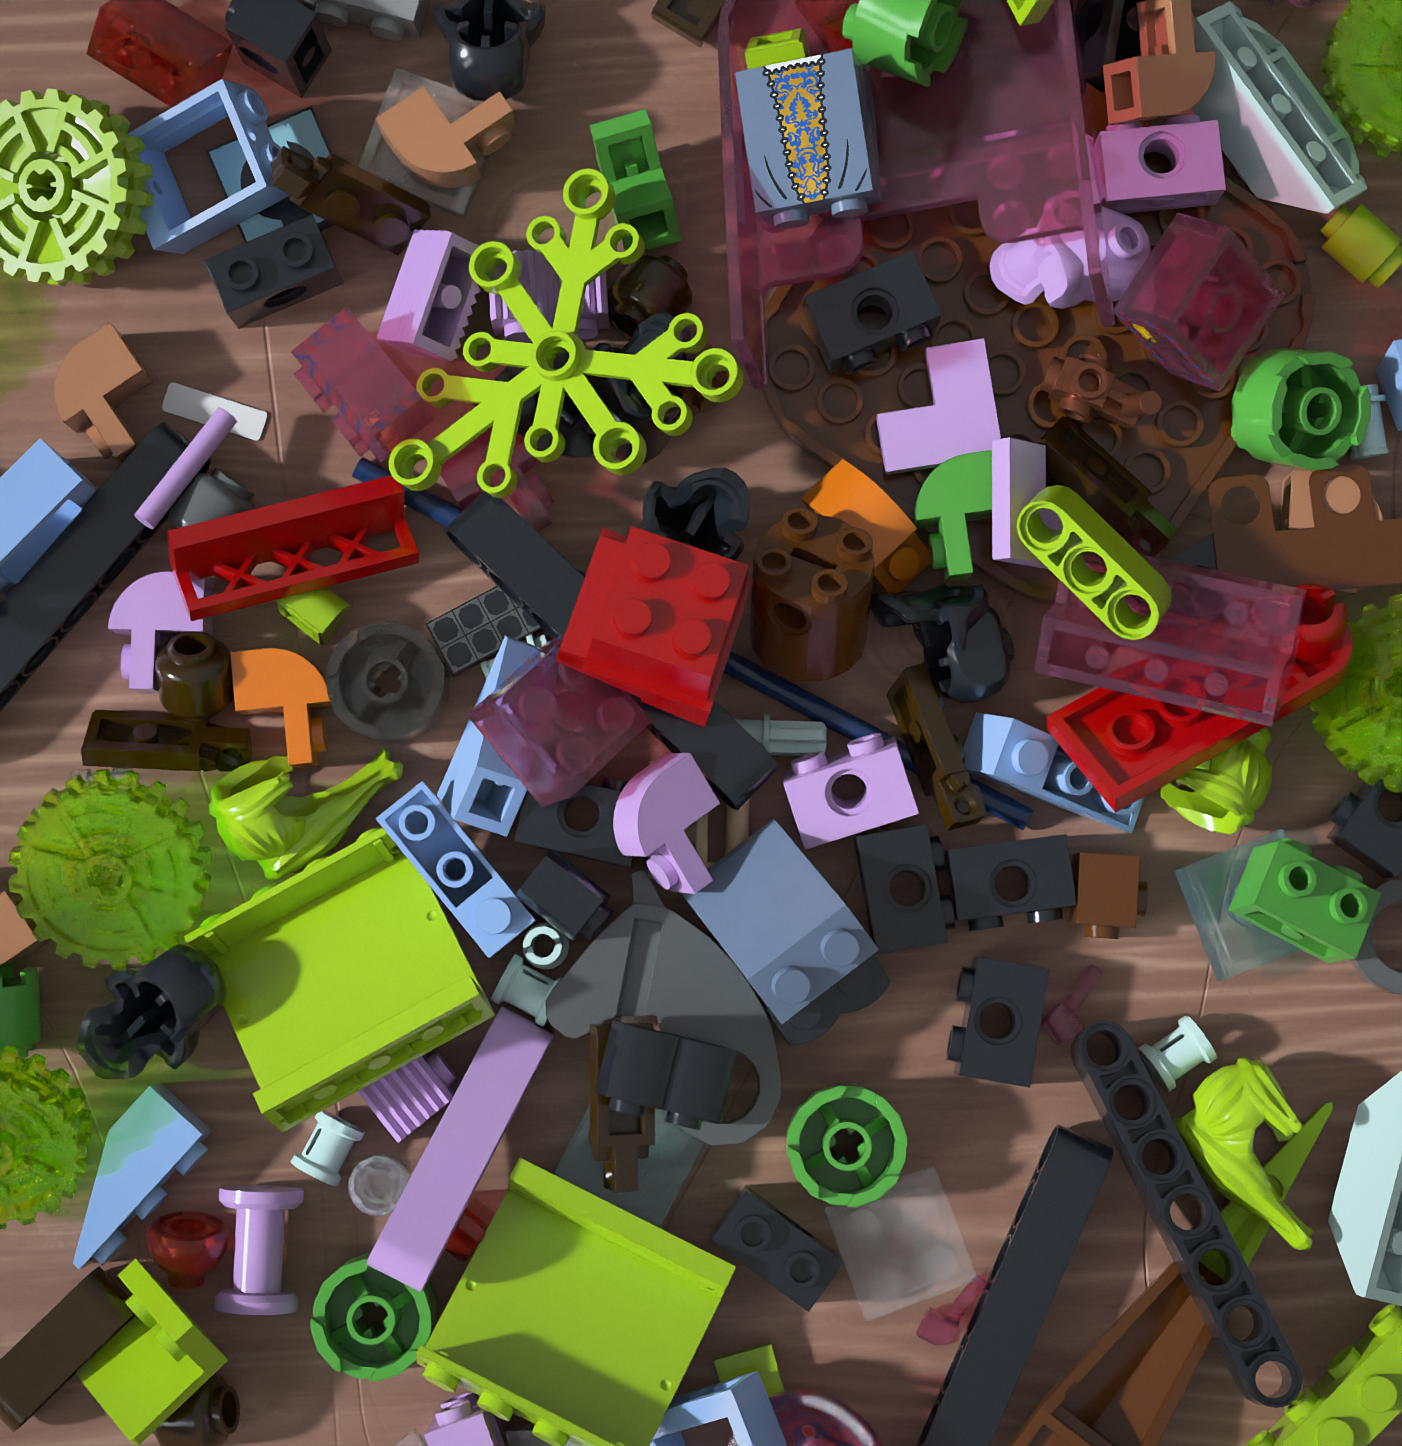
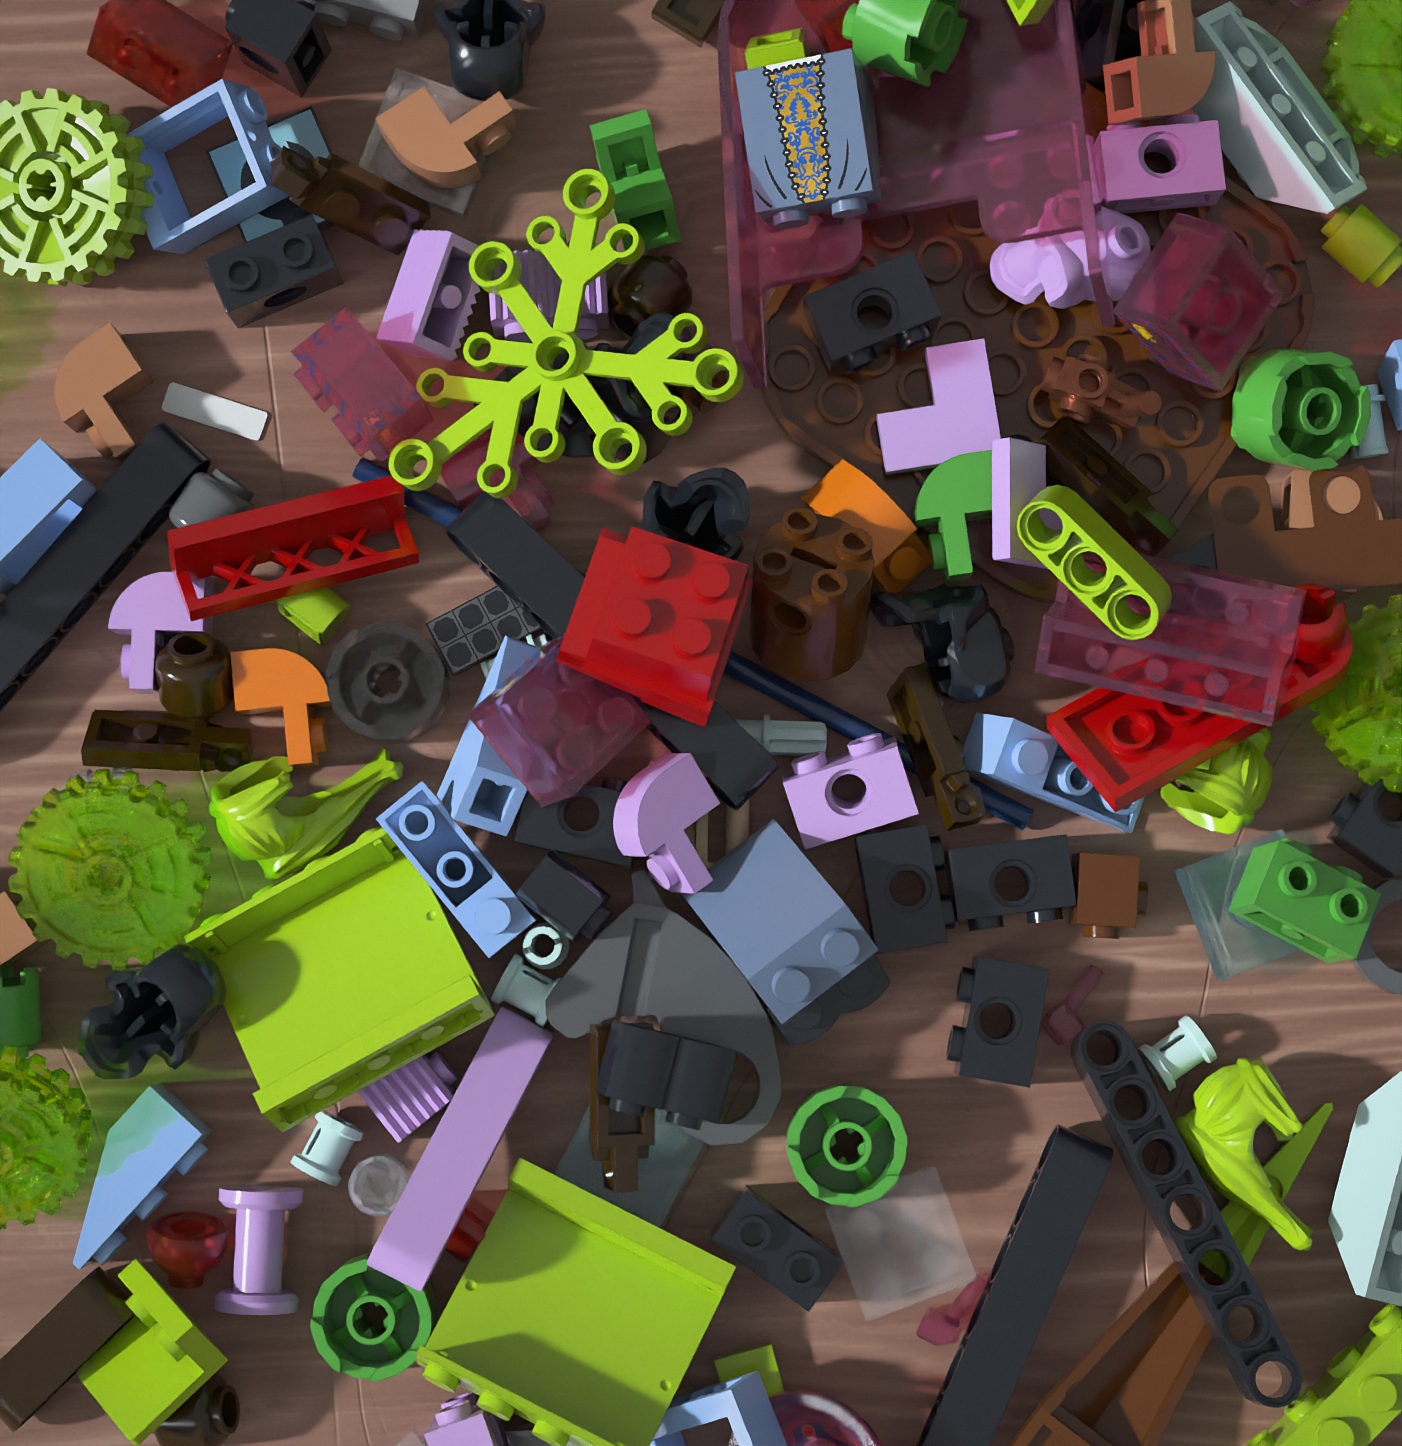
lavender piece [134,407,237,529] -> none

